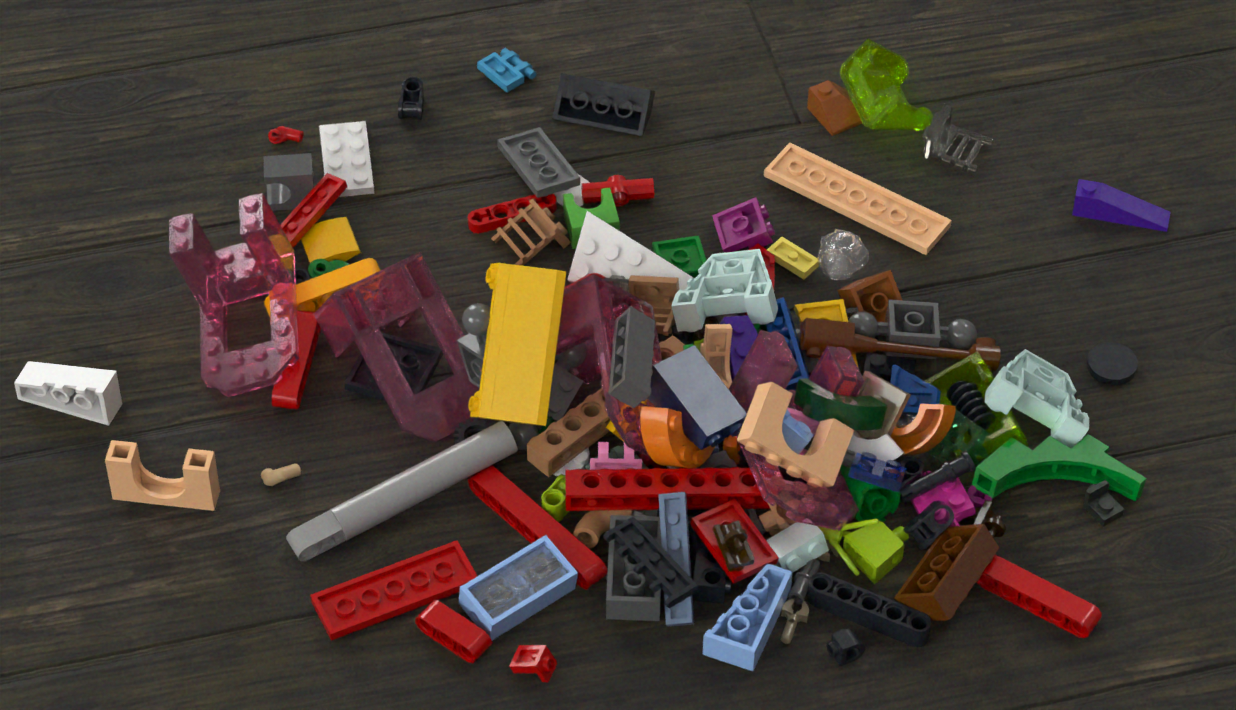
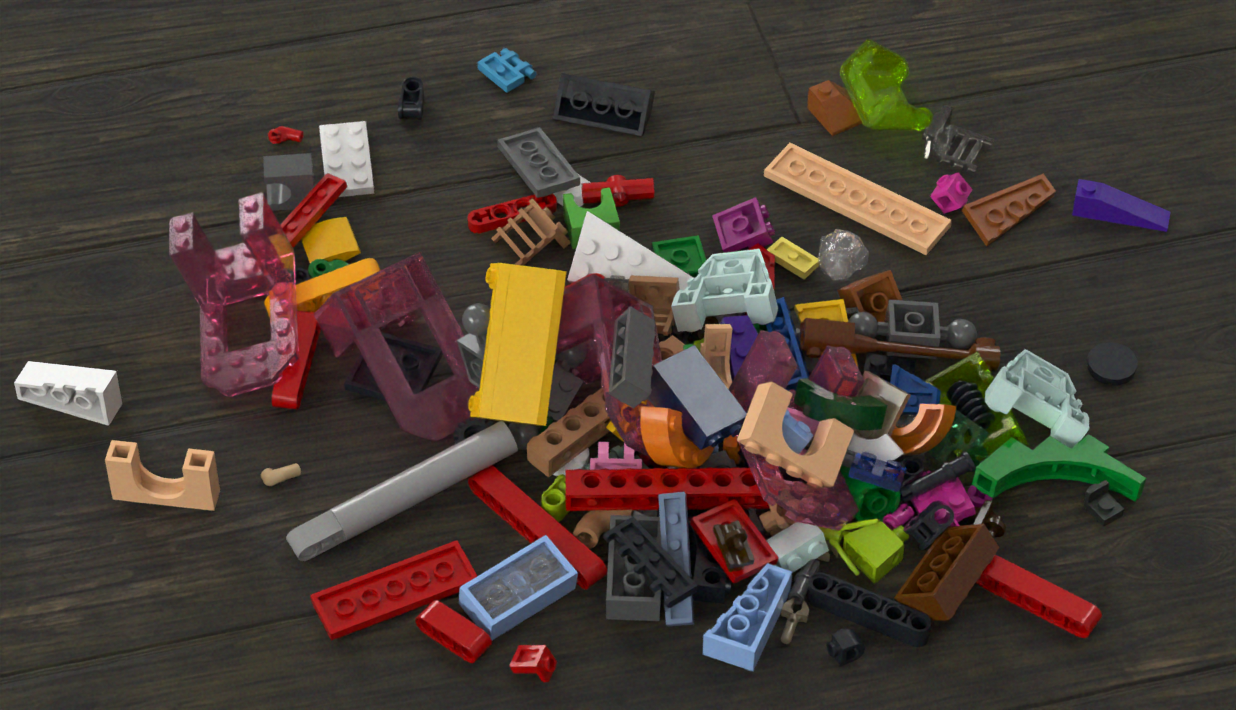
none -> dark pink pin [883,504,914,531]
none -> dark pink brick [930,172,972,214]
none -> dark orange wing [962,174,1056,246]

